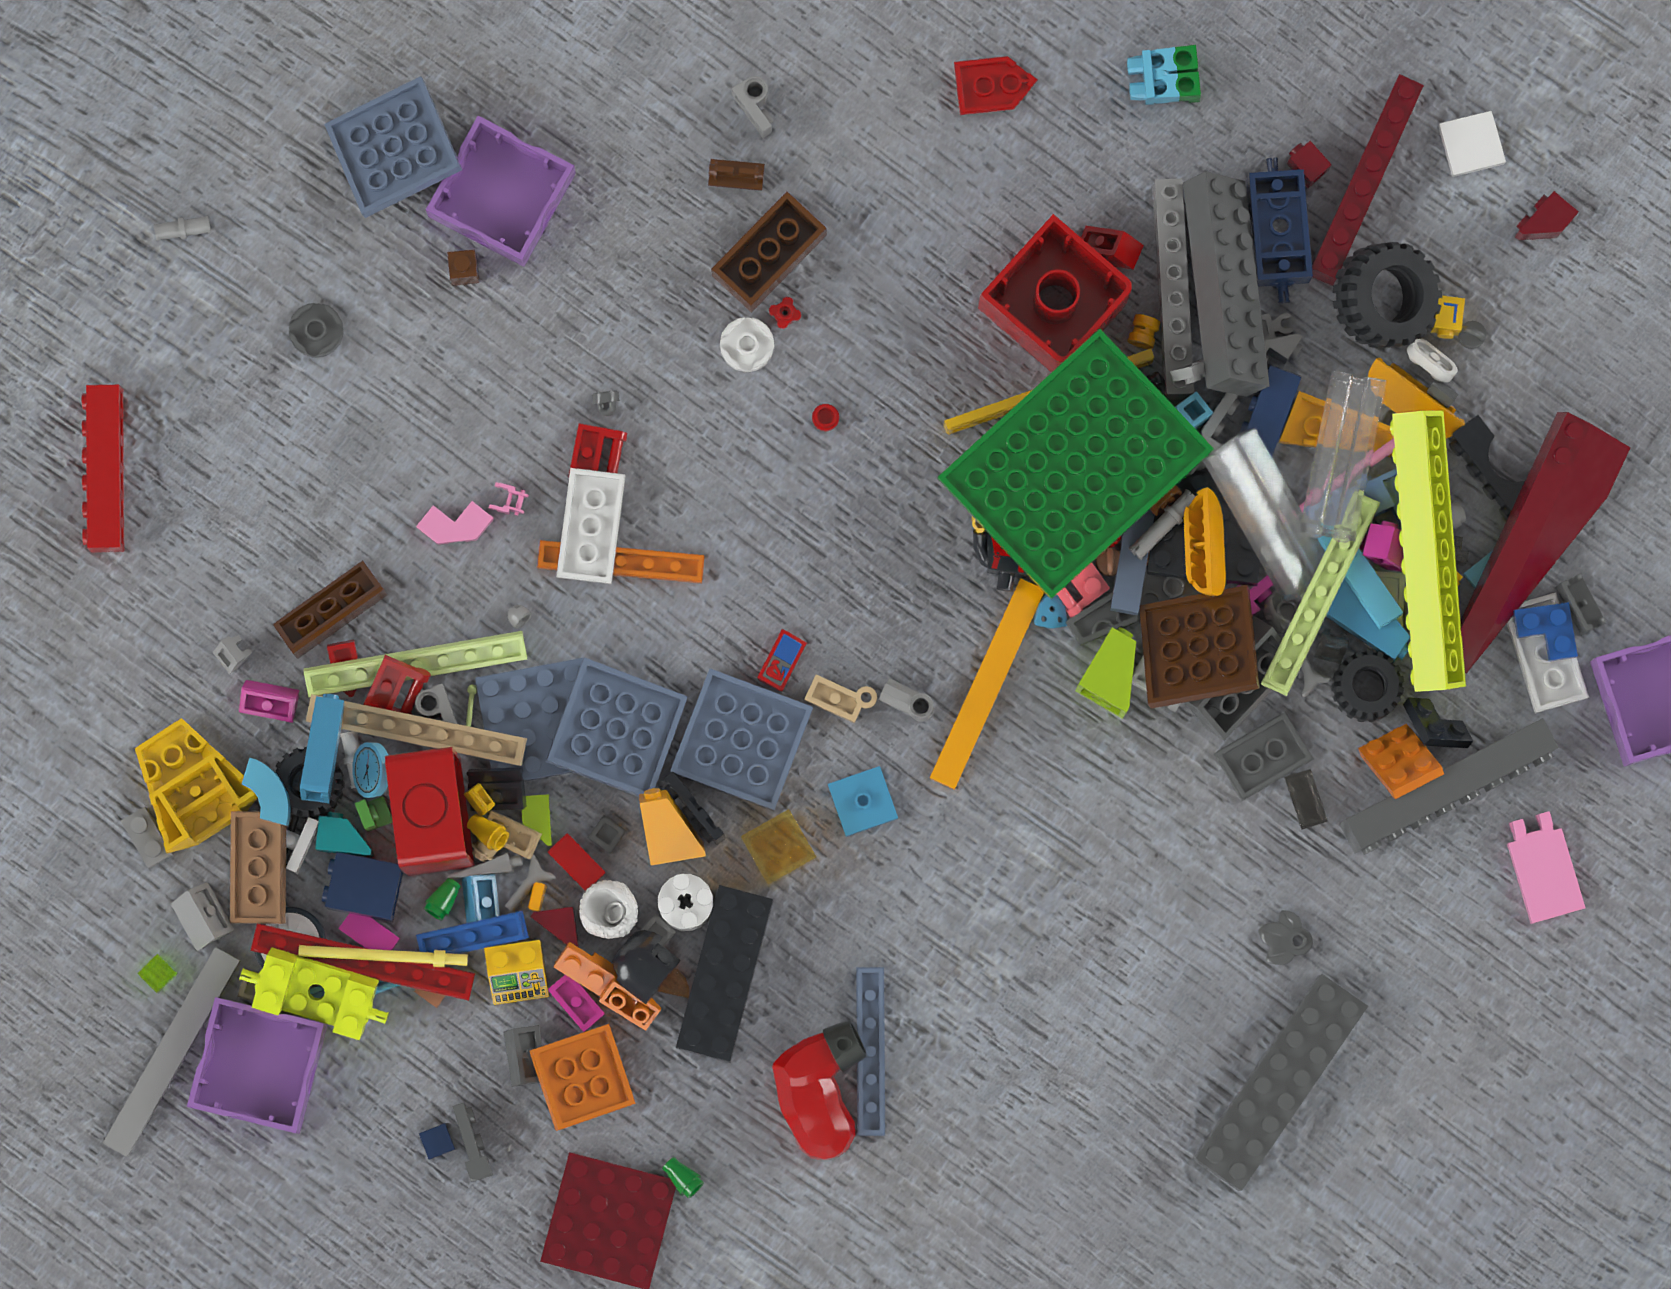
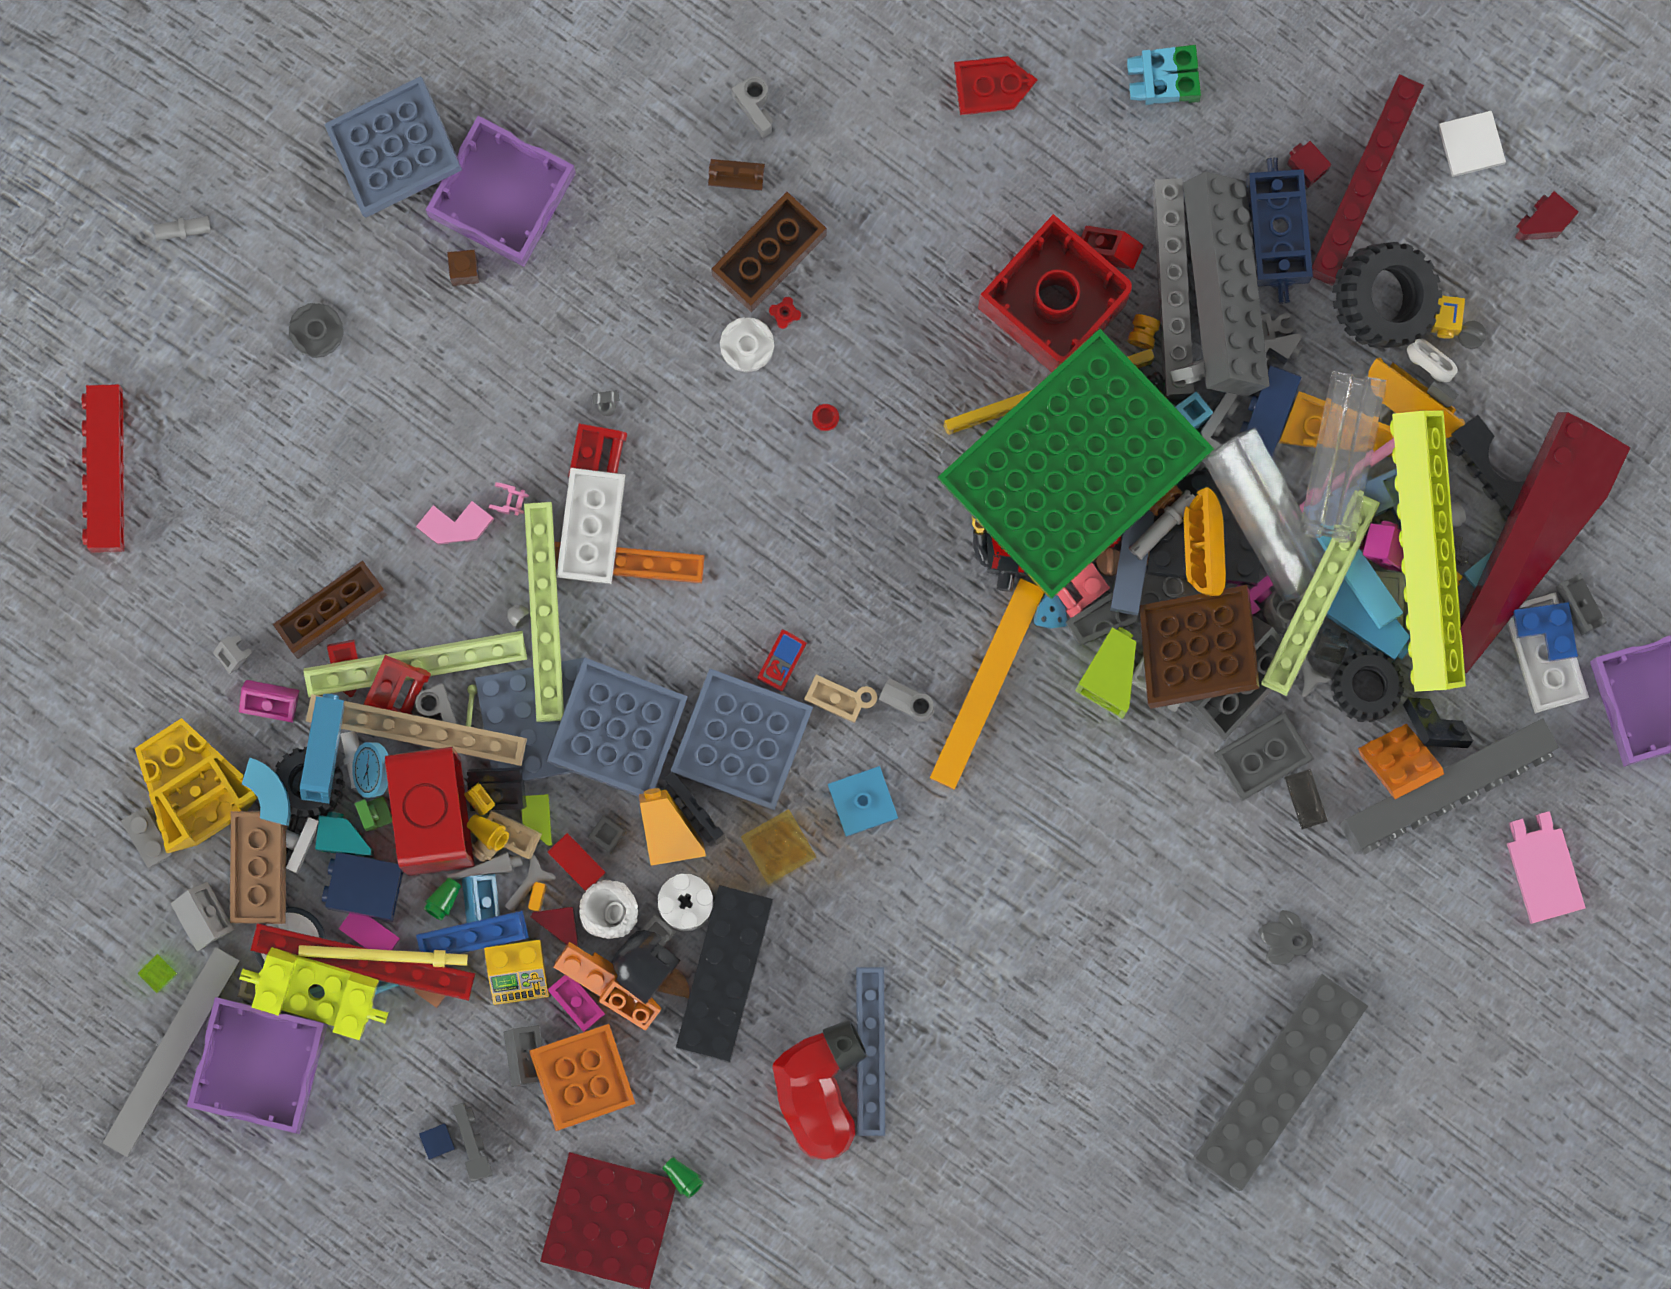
none -> yellowish green tile [524,502,564,722]

